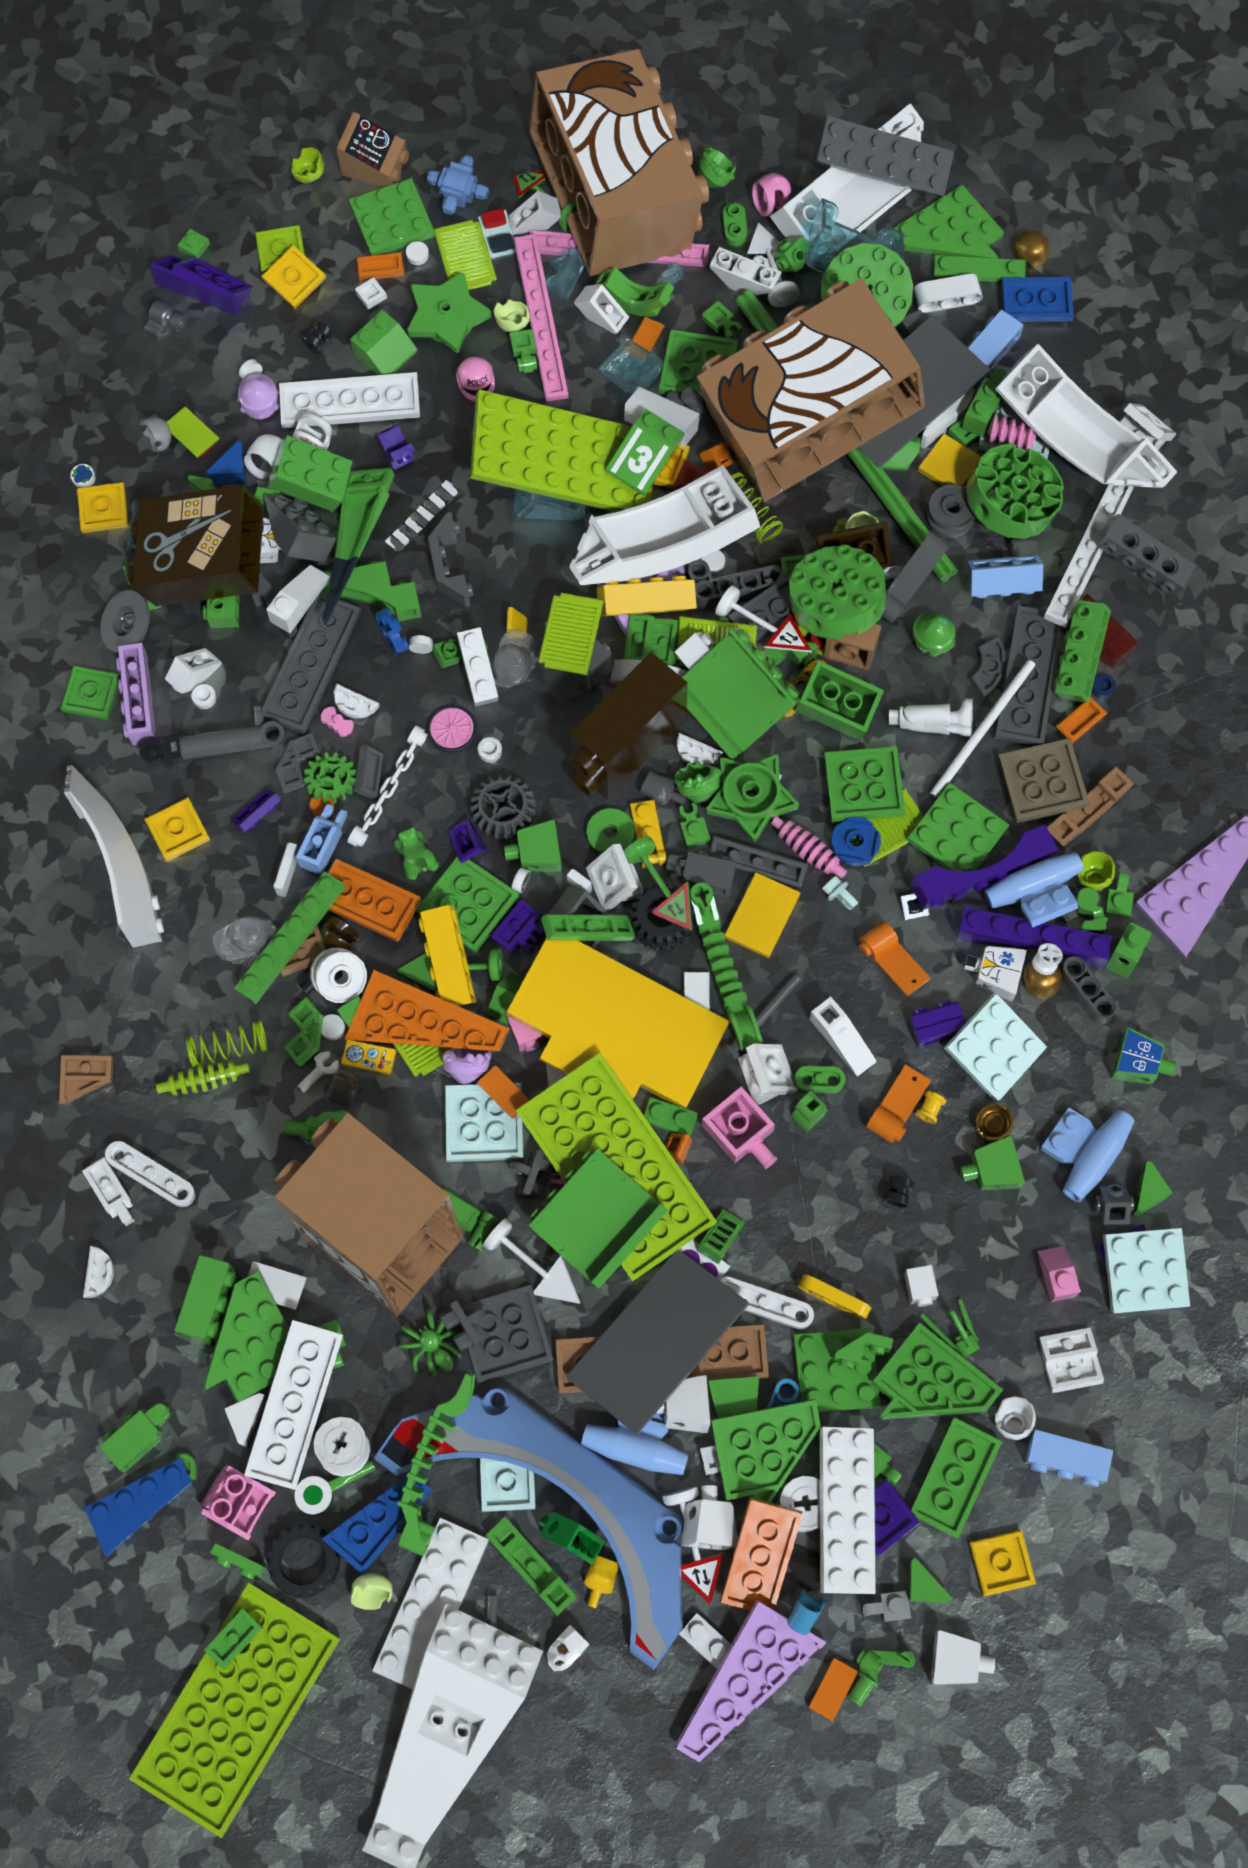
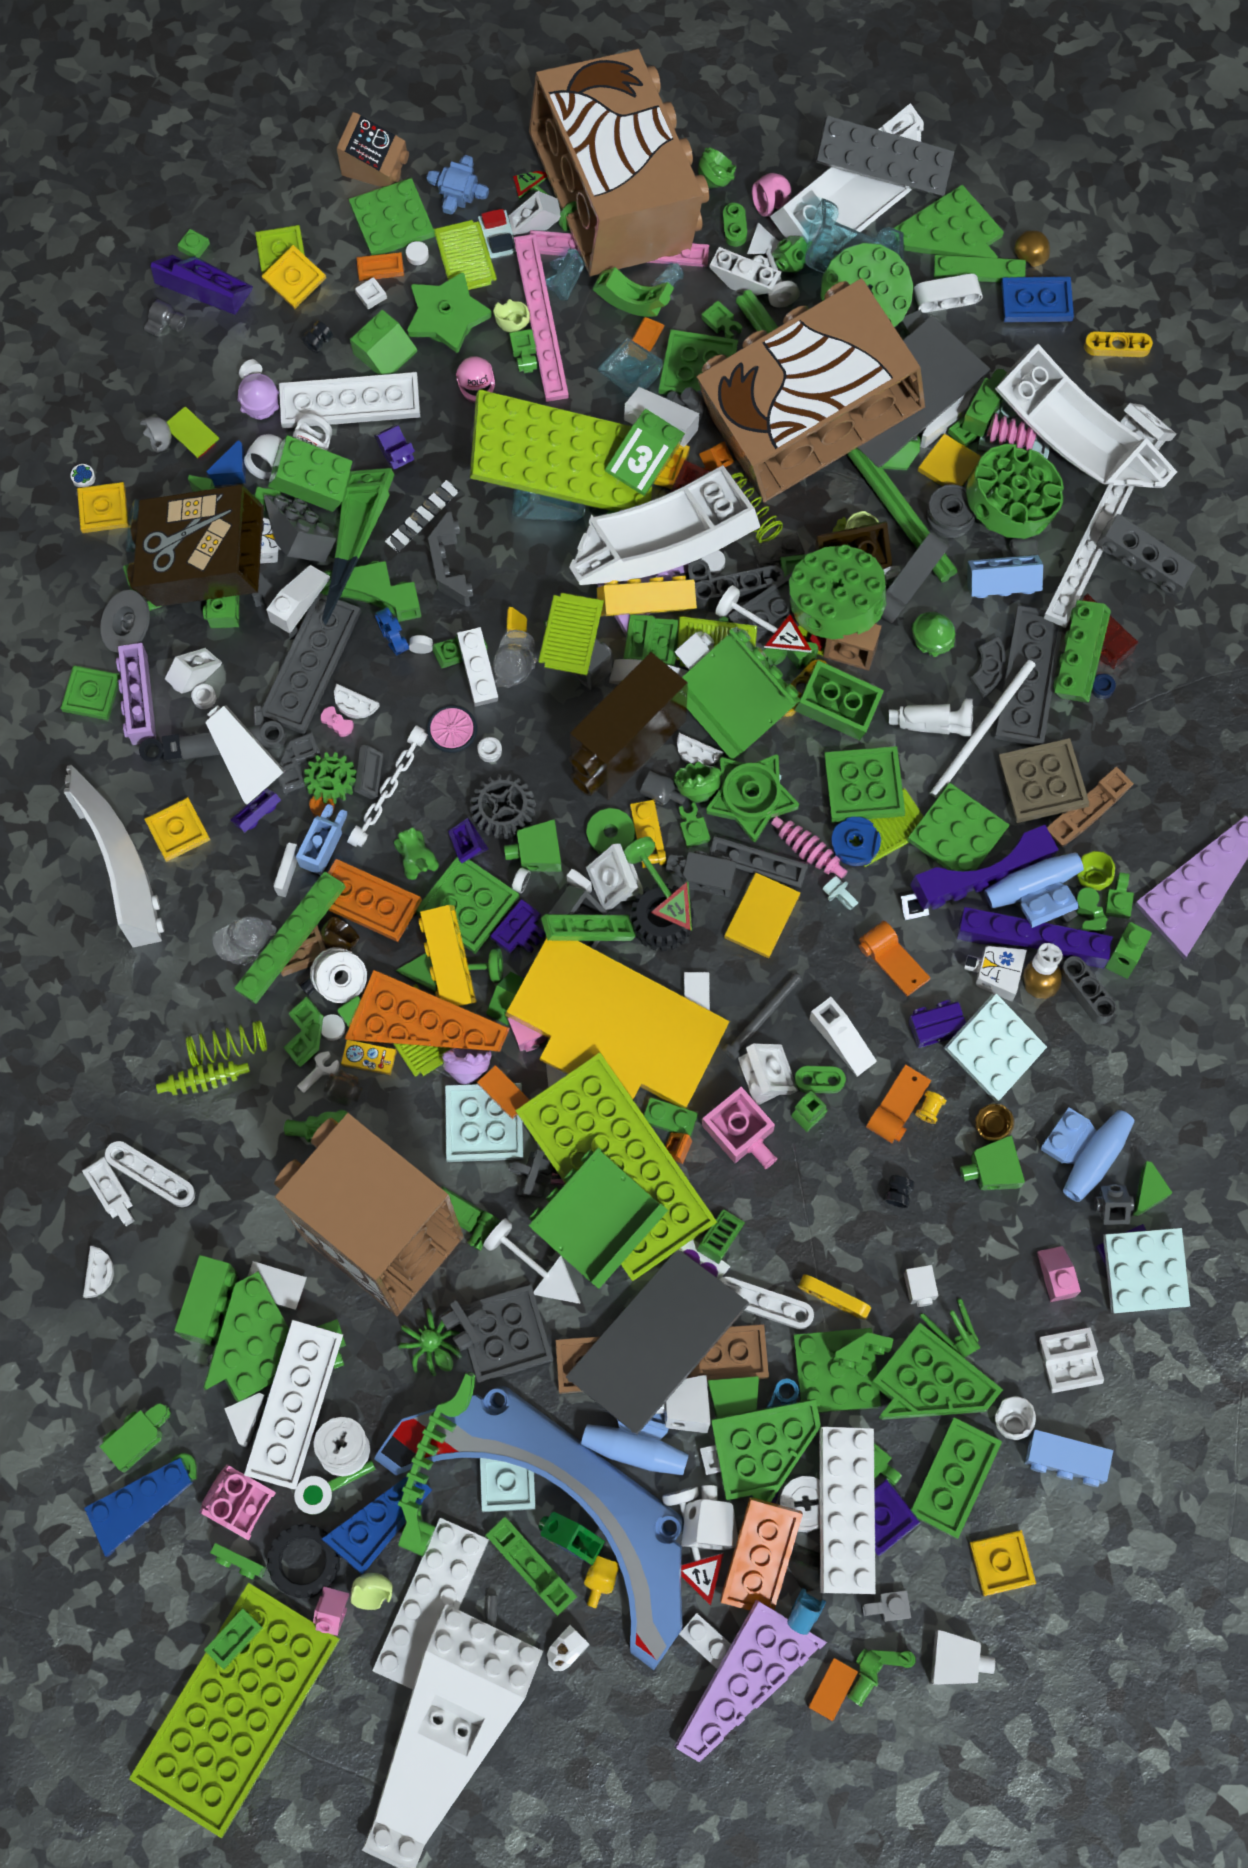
medium nougat wing [59,1055,114,1104] -> none
lime hair [291,147,325,184] -> none
white slope [574,284,629,334] -> none
bright green piece [690,883,763,1051] -> none
bright green slope [908,1558,953,1604] -> none
light blue brick [968,310,1023,384] -> none
orange tile [1056,697,1107,744] -> none
torso [1111,1028,1176,1084] -> none
none -> white slope [206,705,285,804]
none -> bright pink window [313,1586,349,1636]
none -> yellow beam [1084,332,1153,357]

